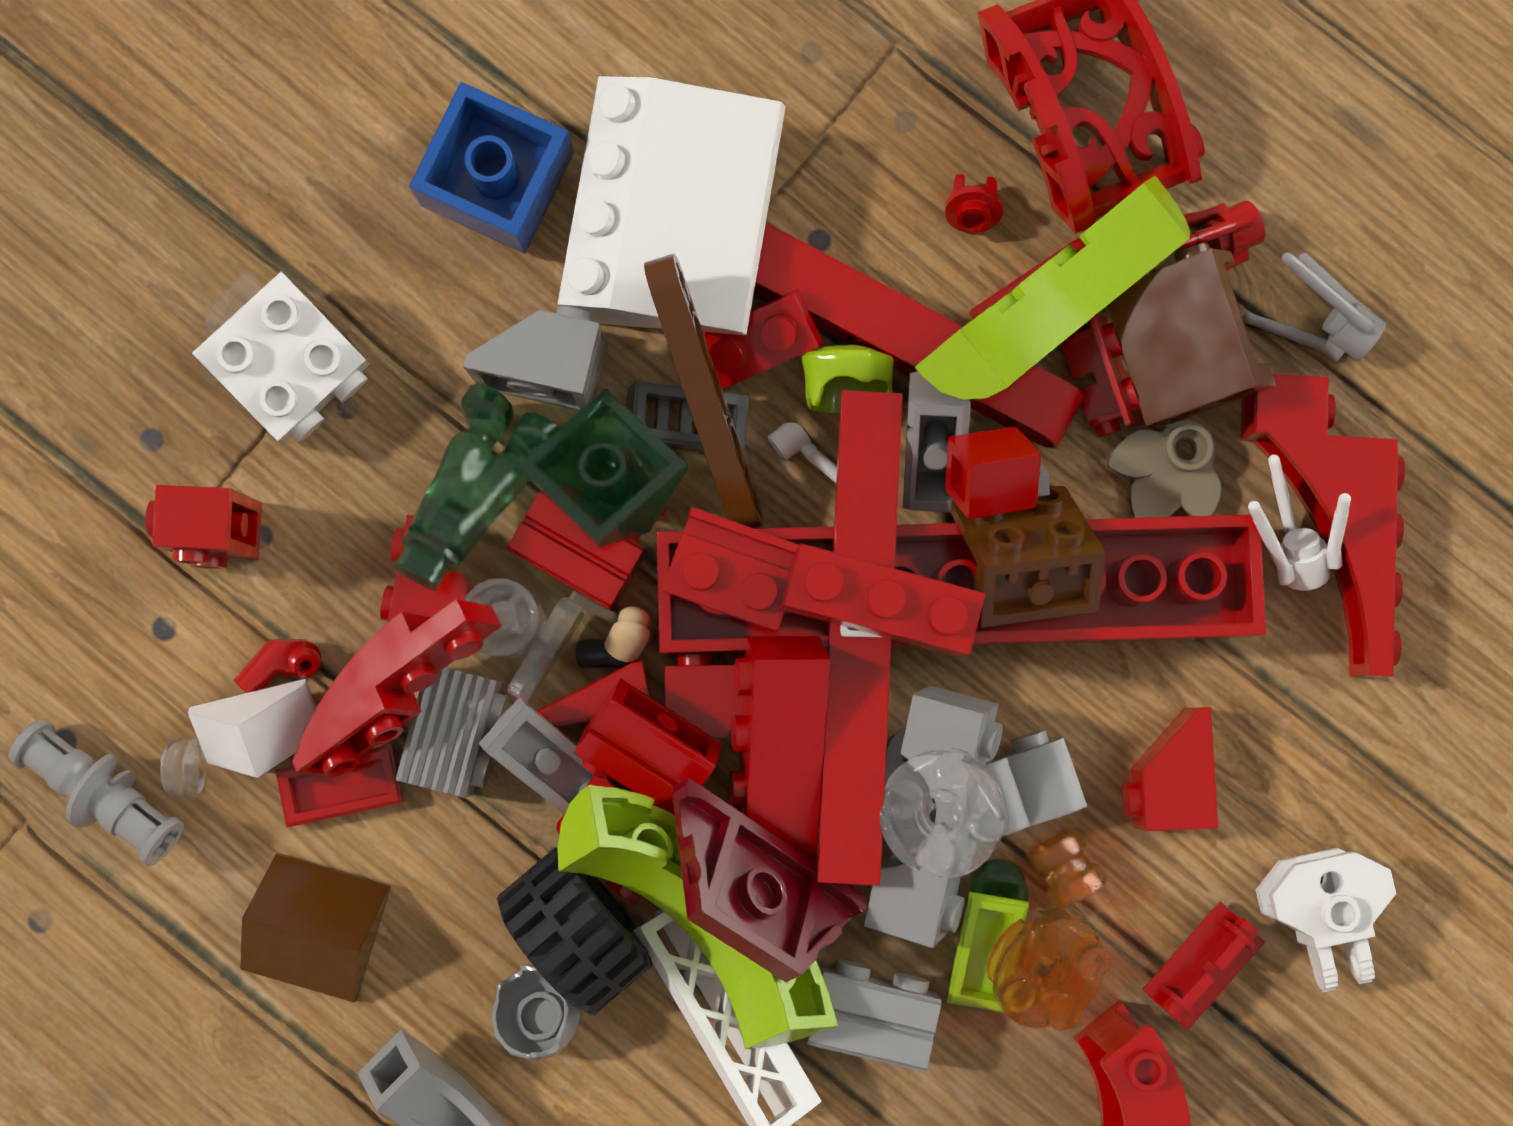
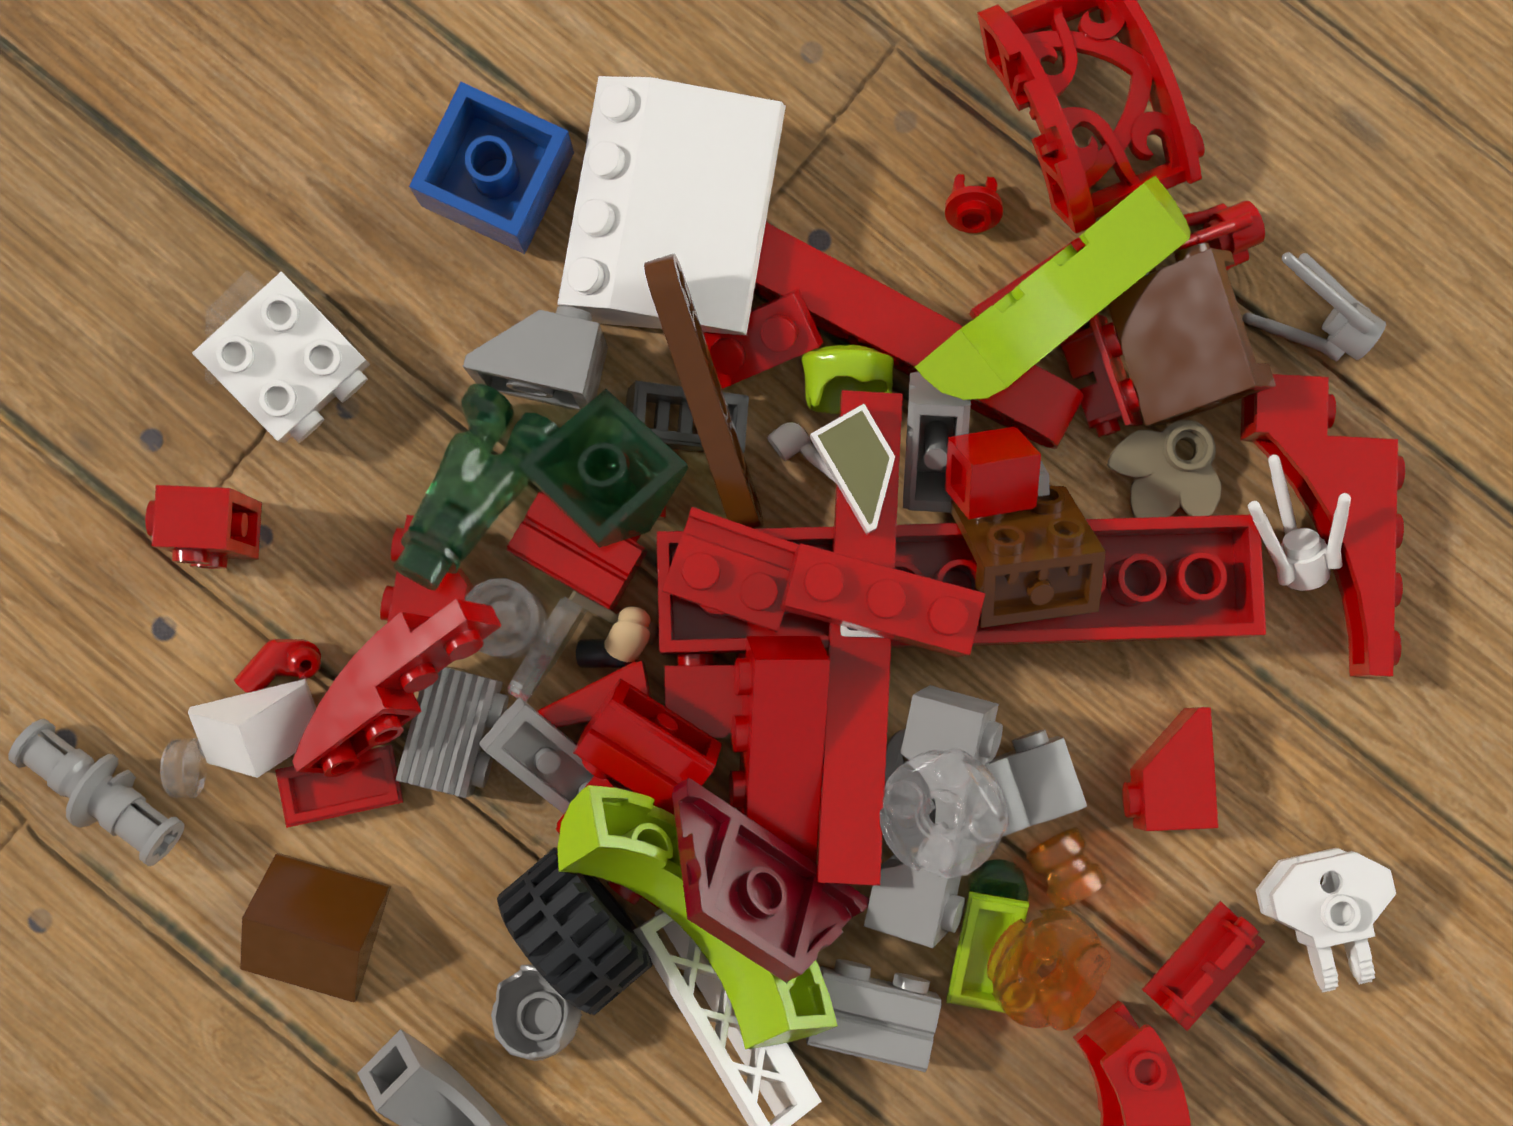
none -> olive tile [810,404,895,535]

